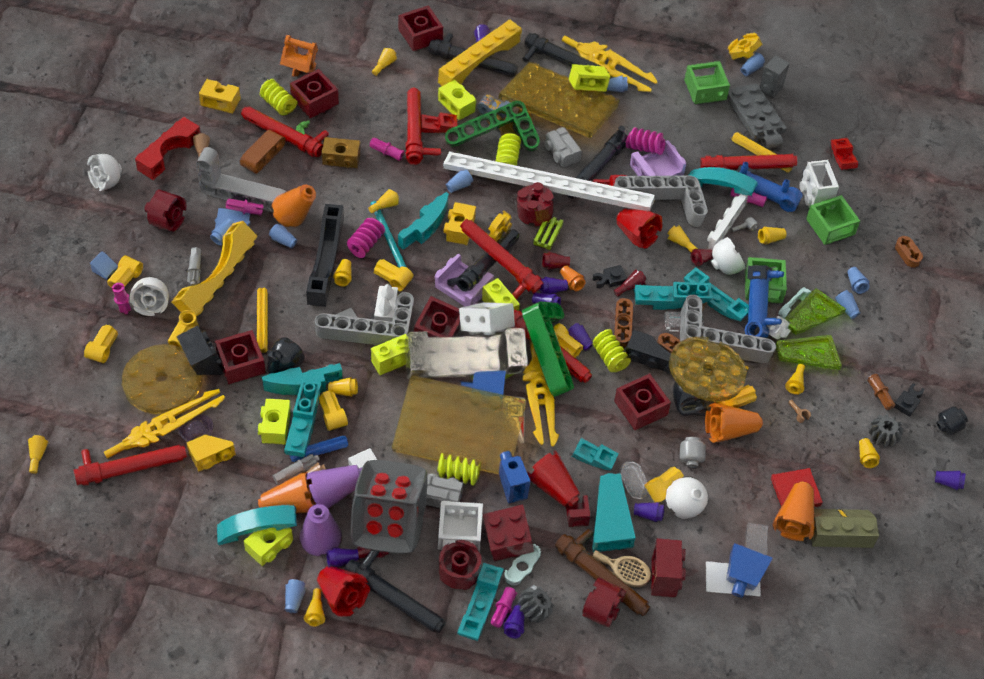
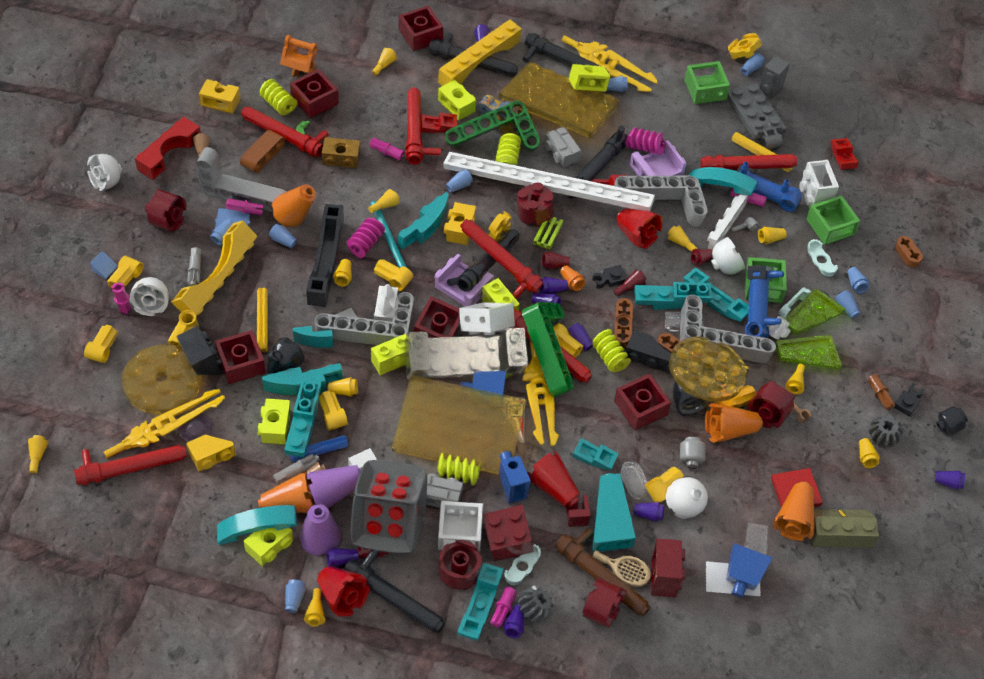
none -> teal slope [293,326,333,348]
none -> dark red brick [748,381,795,428]
none -> light aqua piece [807,239,838,277]

